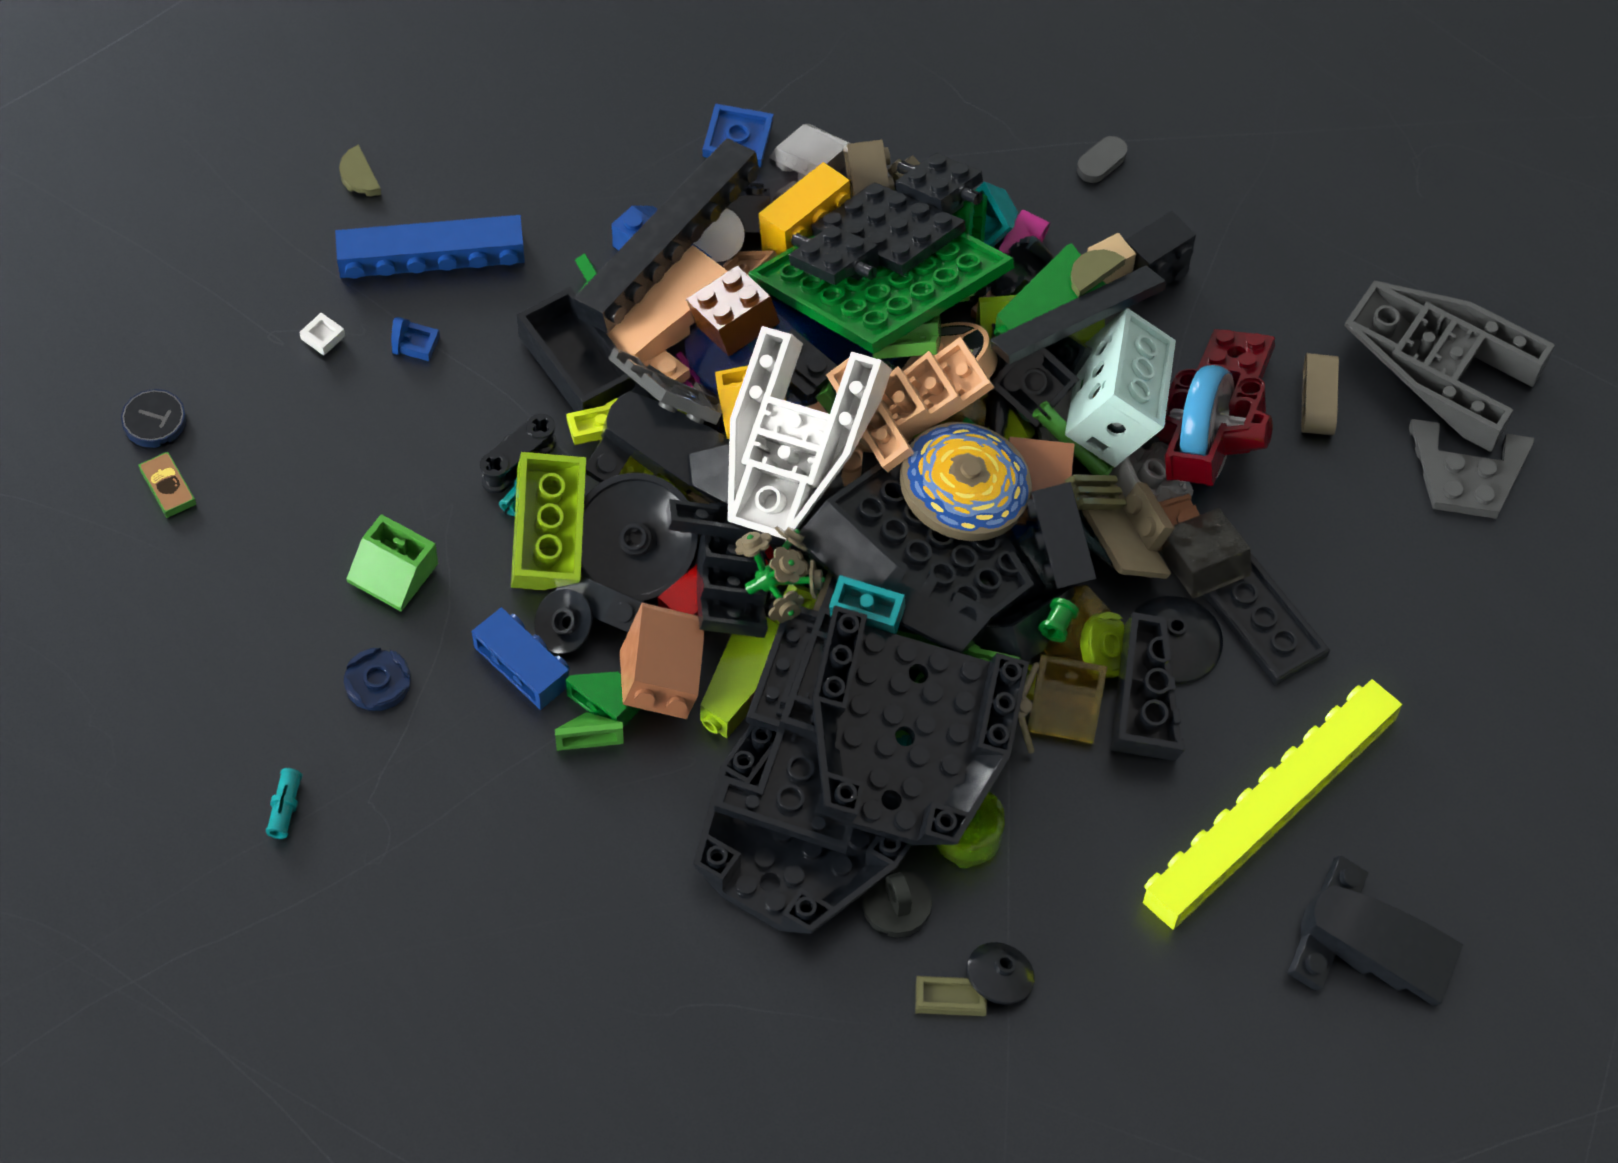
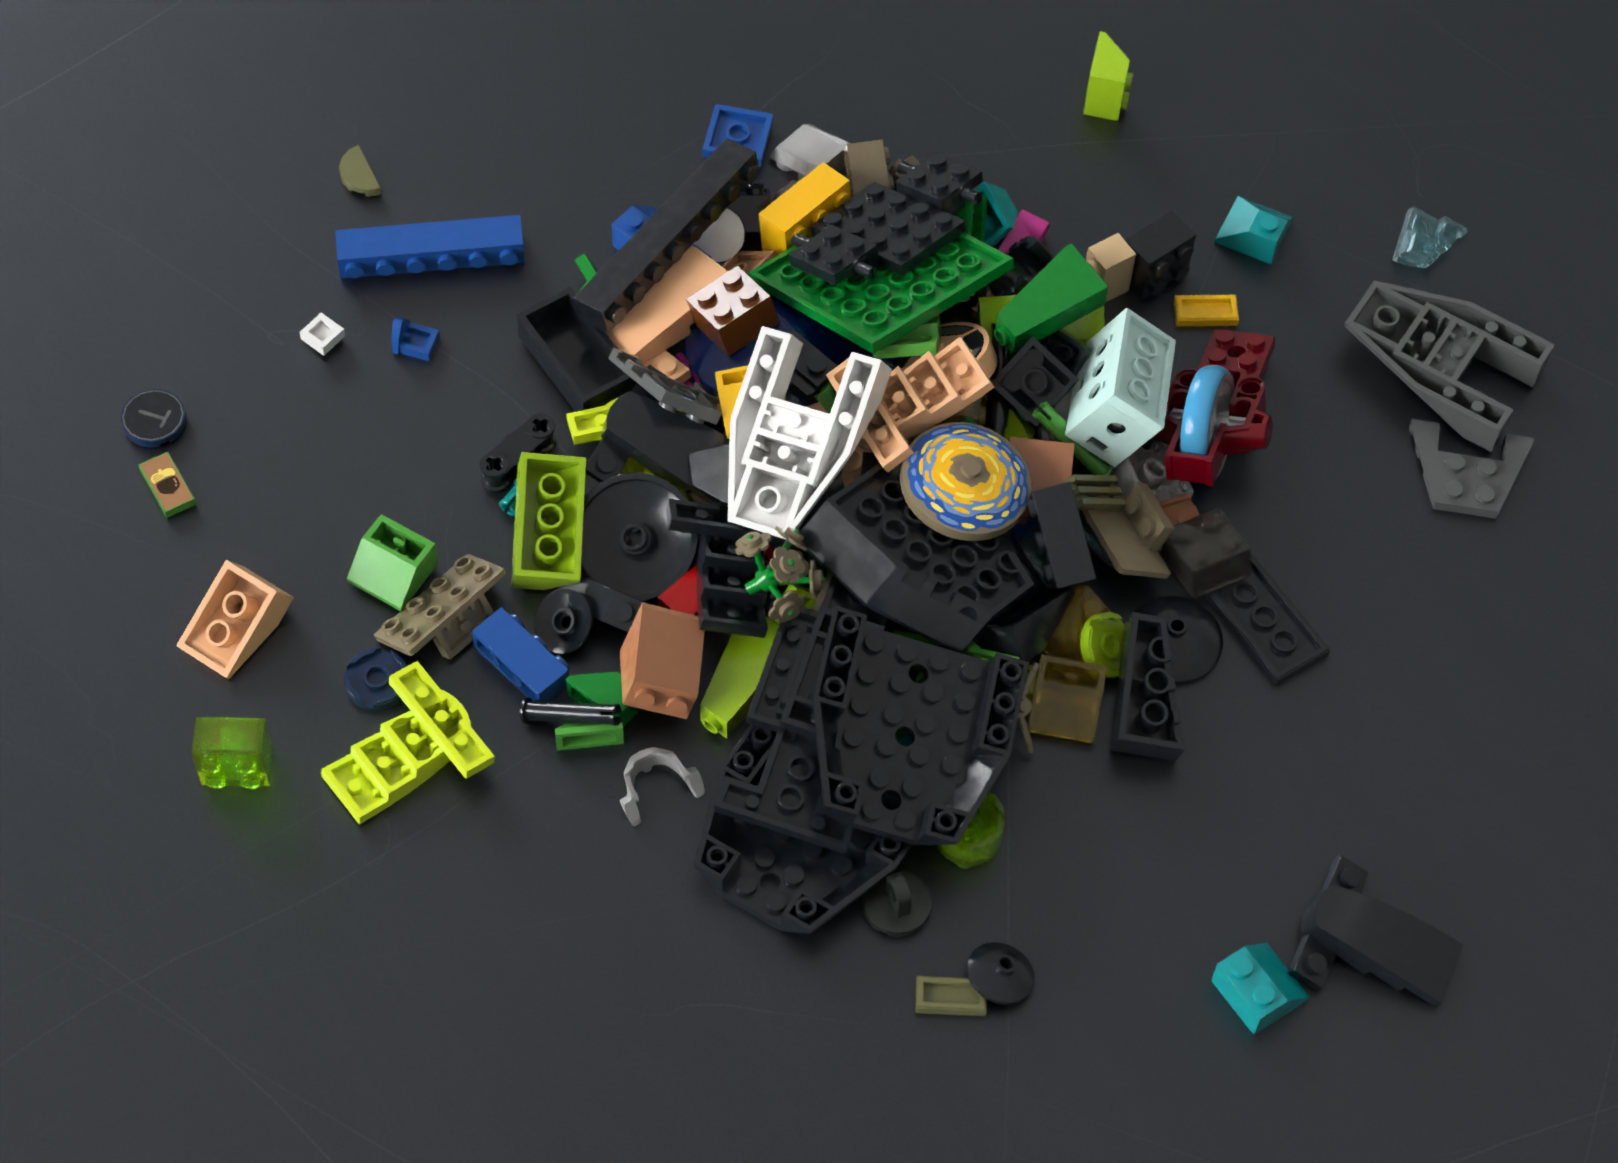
teal pin [265,768,303,839] -> none
teal brick [829,575,906,634] -> none
black tile [990,266,1165,364] -> none
green bush [1038,598,1079,642] -> none
olive tile [1070,249,1126,297] -> none
dark grey tile [1077,136,1127,183] -> none
neon yellow brick [1143,679,1403,930] -> none
dark tan beam [1301,353,1339,436] -> none
none -> light nougat slope [176,560,294,679]
none -> clear neon green brick [191,717,274,789]
none -> neon yellow slope [321,661,495,825]
none -> dark tan bracket [374,554,506,660]
none -> black pin [520,697,622,726]
none -> light grey helmet [620,747,705,826]
none -> lime slope [1083,31,1133,121]
none -> yellow tile [1174,295,1239,327]
none -> teal slope [1211,943,1310,1035]
none -> teal slope [1215,196,1294,264]
none -> clear light blue slope [1392,206,1467,268]

